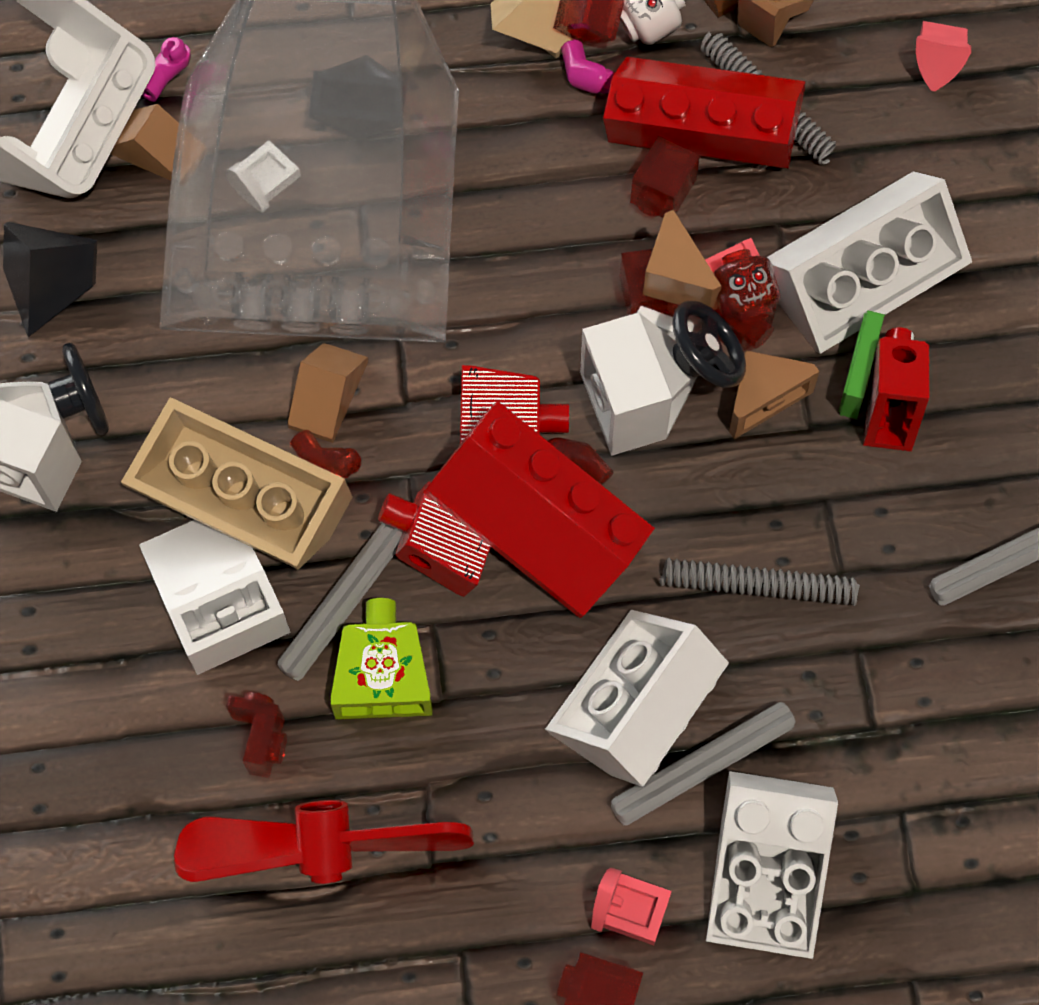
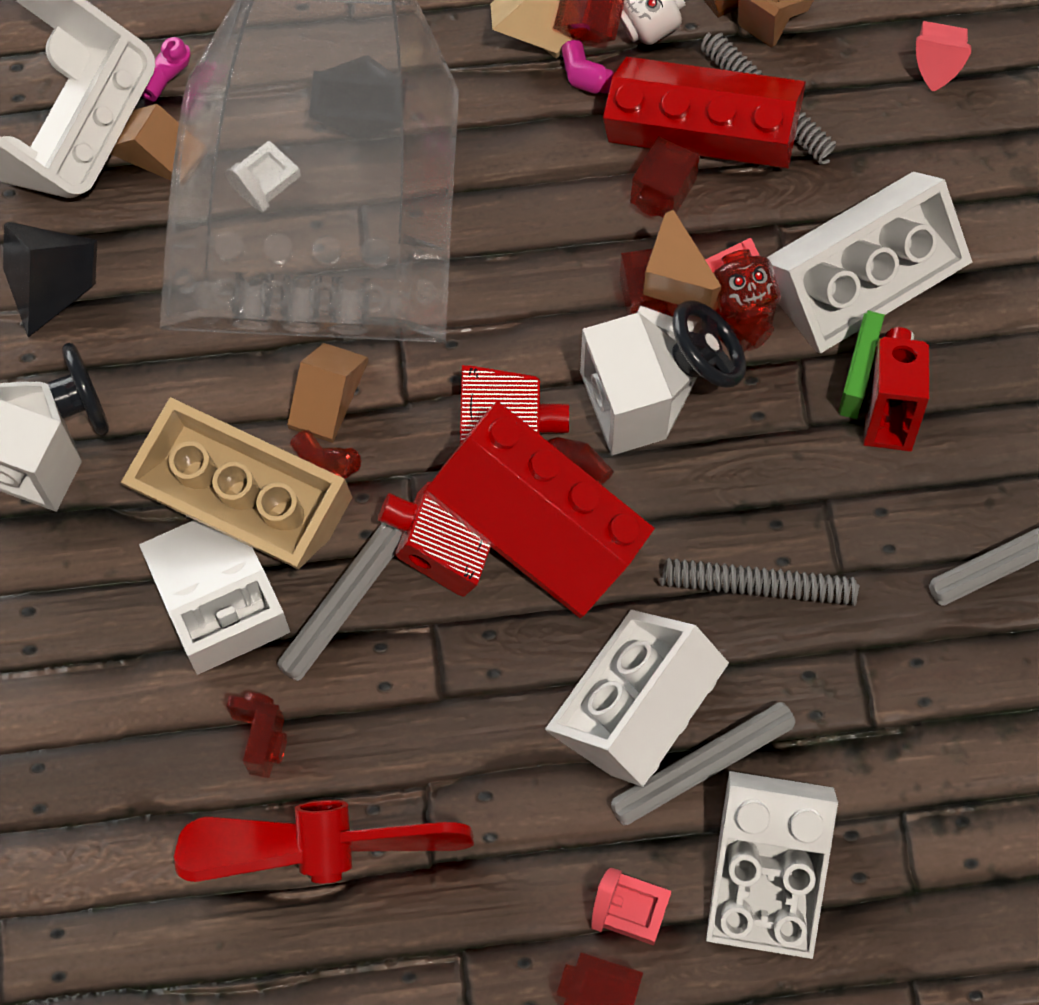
lime torso [331,598,433,719] -> none
medium nougat slope [729,351,820,439] -> none

